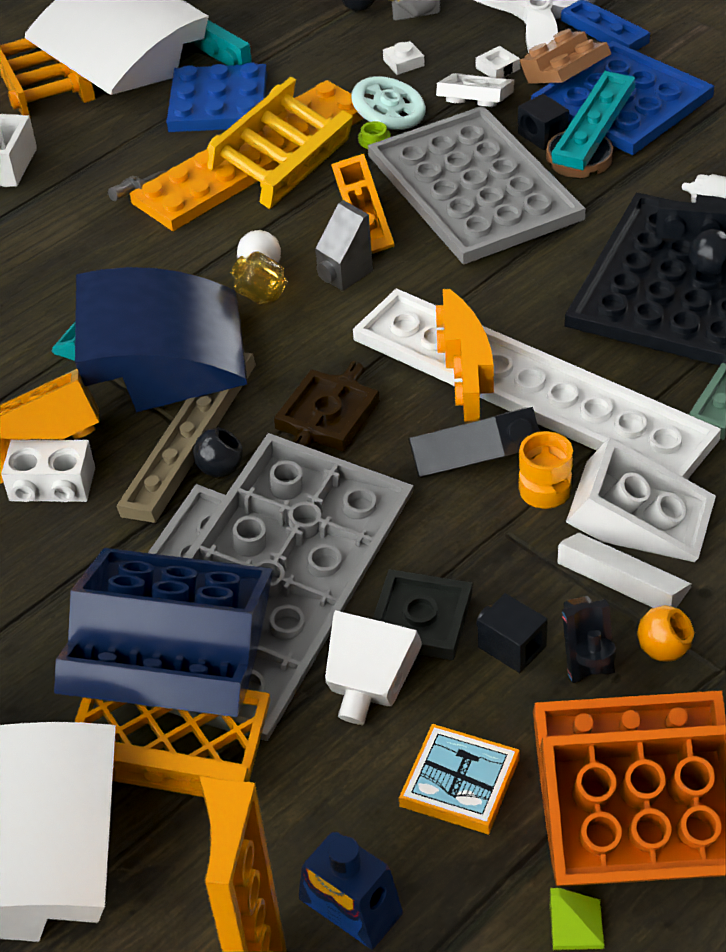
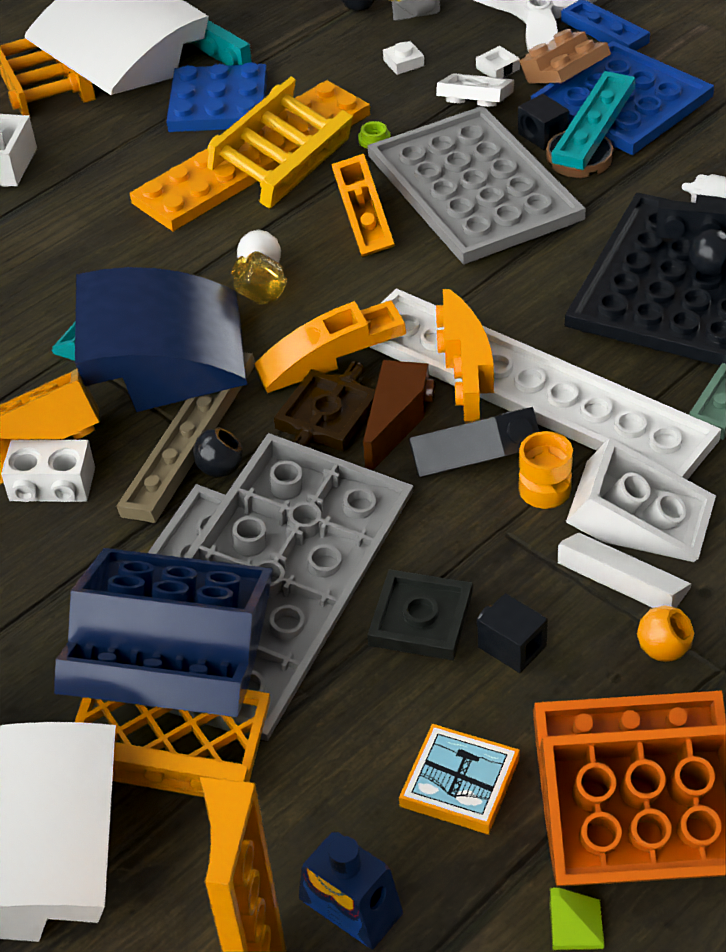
flat silver piece [108,171,167,201] -> none
flat silver slope [315,200,373,291] -> none
white torso [325,610,422,725] -> none
light aqua plate [351,76,426,130] -> none
black hips [562,596,616,683] -> none
none -> light orange slope [254,300,406,393]
none -> reddish brown slope [363,360,436,470]

